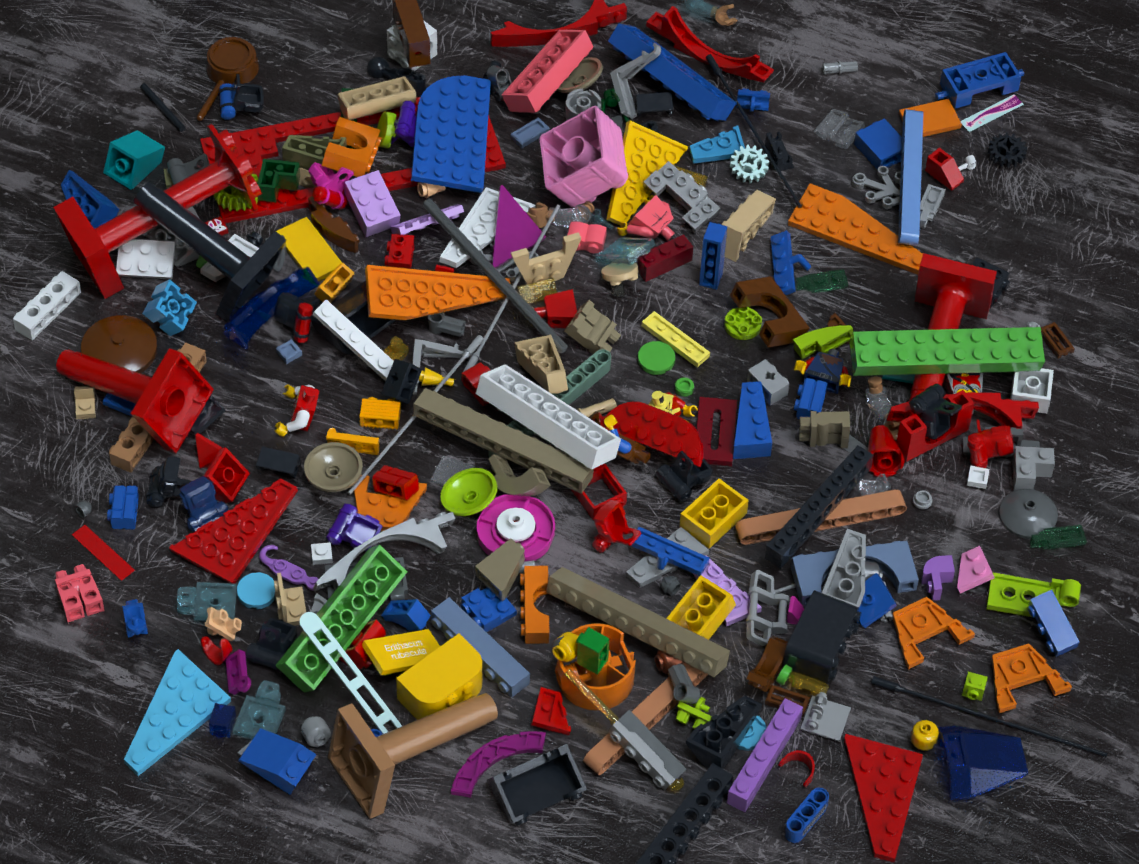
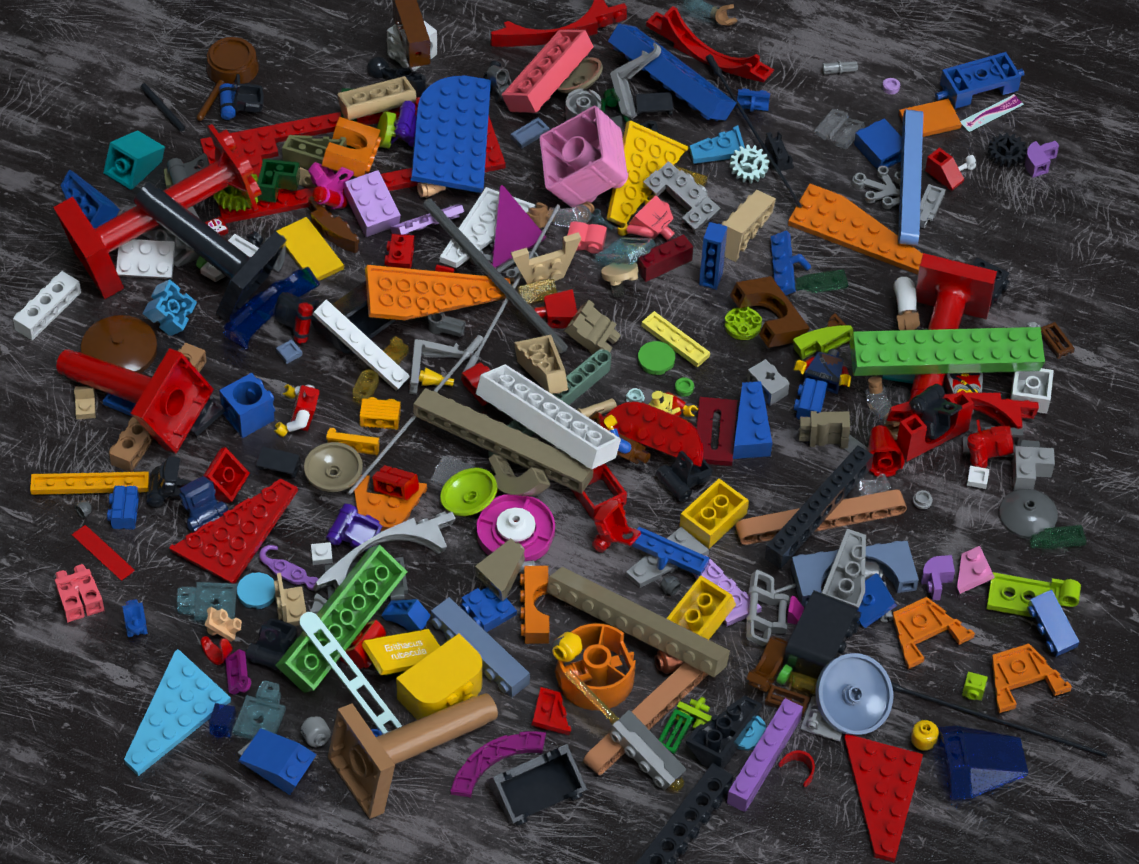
red slope [195,433,222,468] -> none
light orange brick [315,262,355,303] -> none
black brick [381,359,422,405] -> none
green brick [576,627,610,675] -> none
dark grey piece [668,664,700,704] -> none
blue beam [785,788,829,843] -> none
none -> light orange plate [30,472,149,495]
none -> blue brick [219,373,275,438]
none -> clear yellow plate [353,370,379,404]
none -> light aqua plate [626,388,645,402]
none -> green tile [659,709,694,755]
none -> sand blue dish [816,653,893,735]
none -> lavender tile [882,78,900,94]
none -> white piece [893,277,920,330]
none -> medium lavender brick [1025,141,1059,178]

